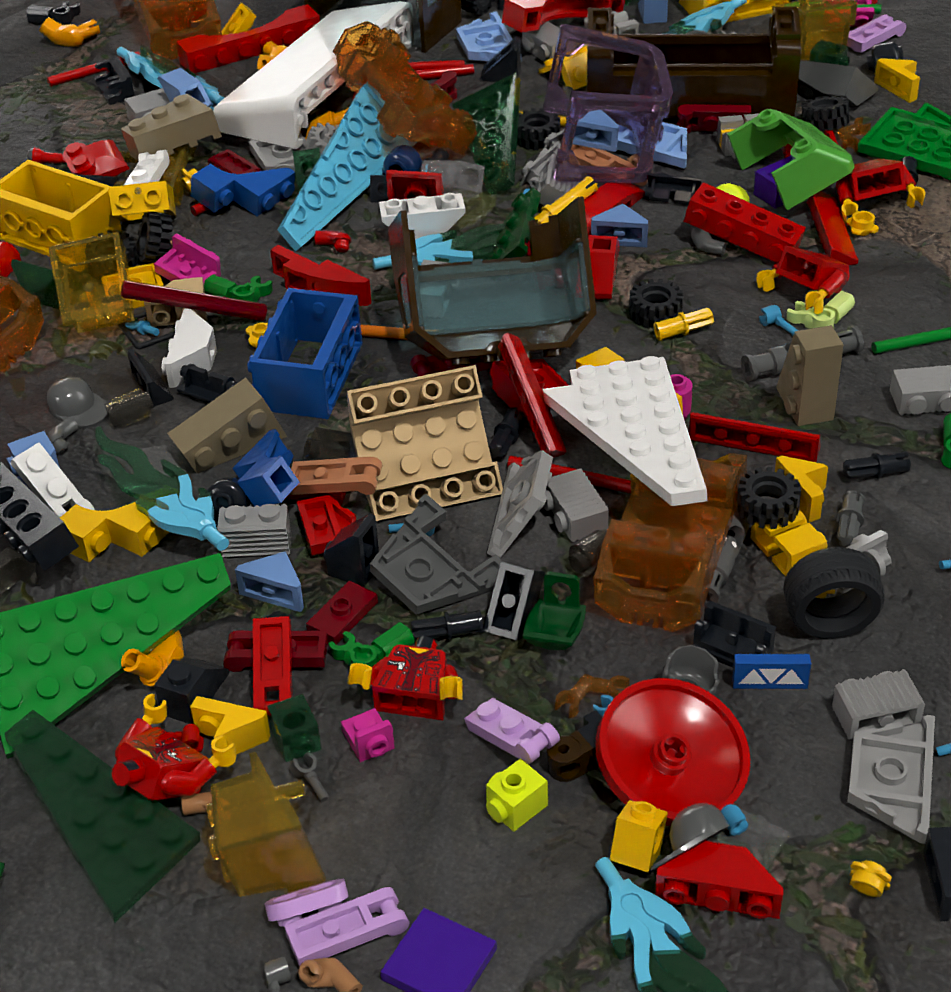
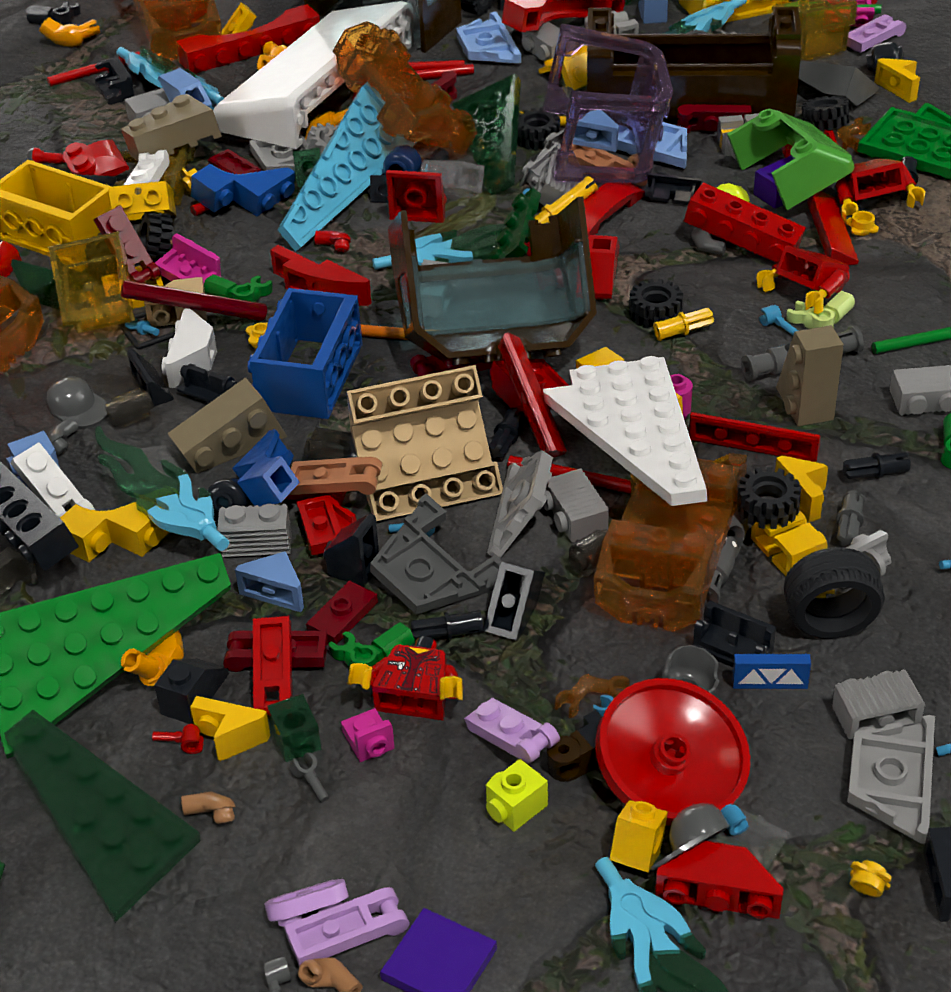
red torso [112,694,236,800] -> none
clear yellow piece [206,752,326,897] -> none
white slope [379,193,465,239] -> none
black slope [480,36,521,83] -> none
dark green piece [523,572,586,650] -> none
medium blue slope [591,204,648,247] -> none
clear green brick [809,40,850,66] -> none
none -> plate [93,205,161,283]

